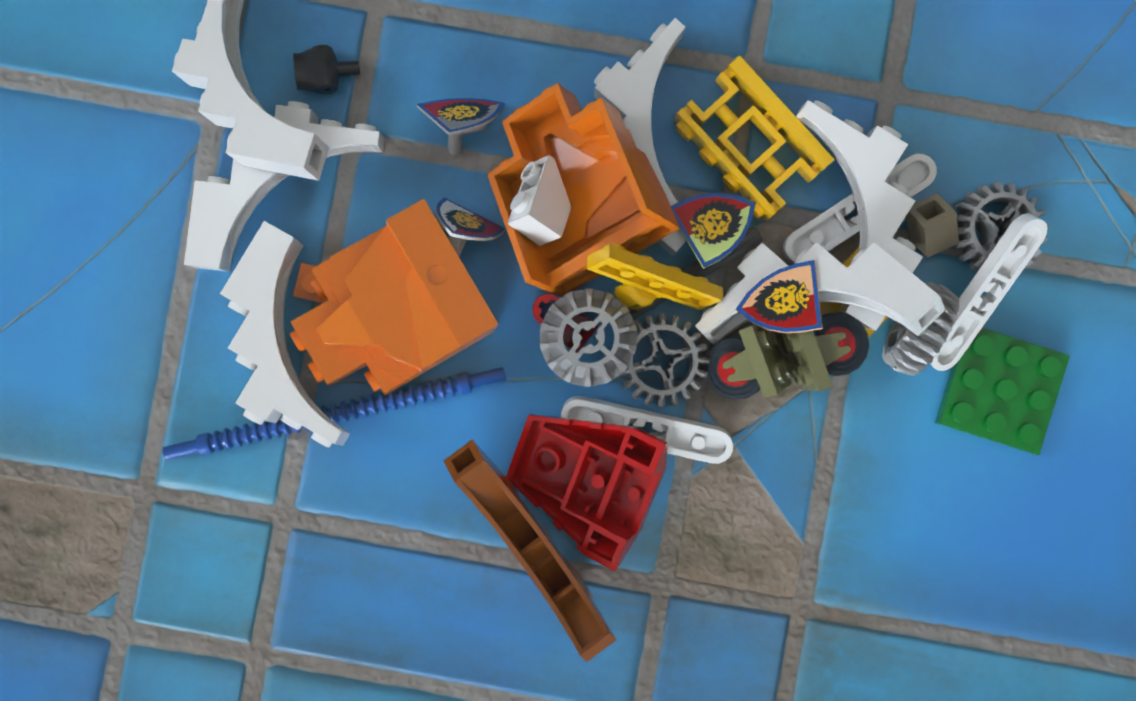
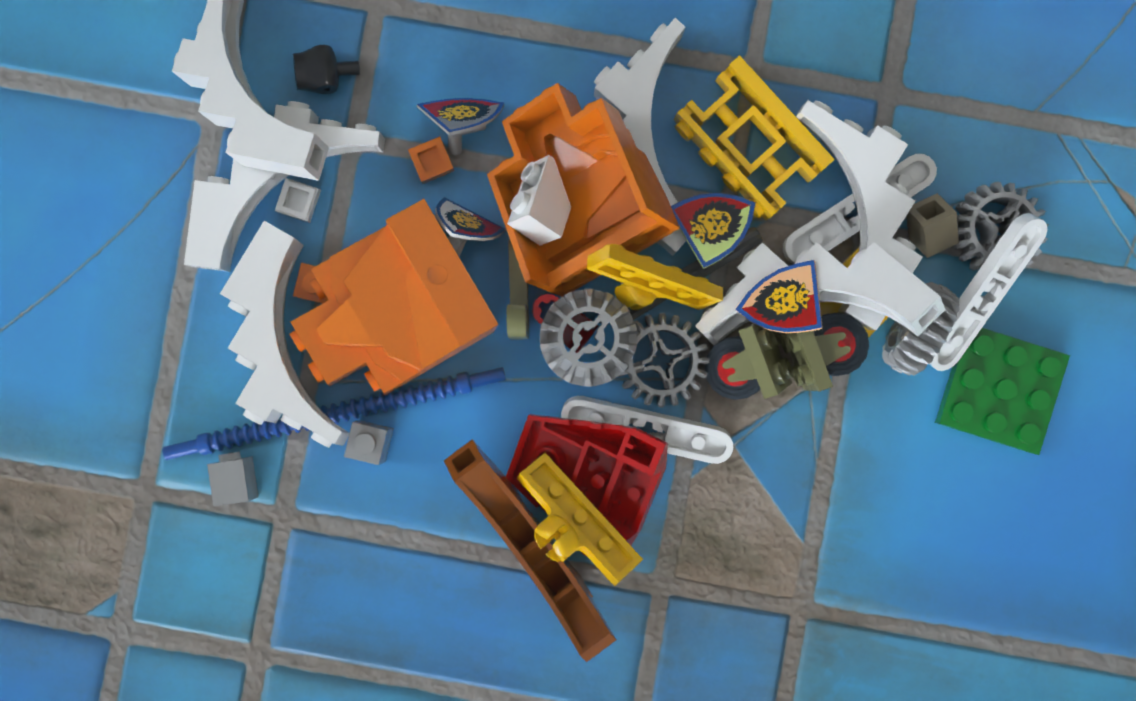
none -> light grey brick [207,452,258,507]
none -> white tile [275,178,321,223]
none -> light grey brick [344,420,394,465]
none -> orange plate [408,136,455,184]
none -> olive beam [507,239,529,340]
none -> yellow plate [517,453,643,587]

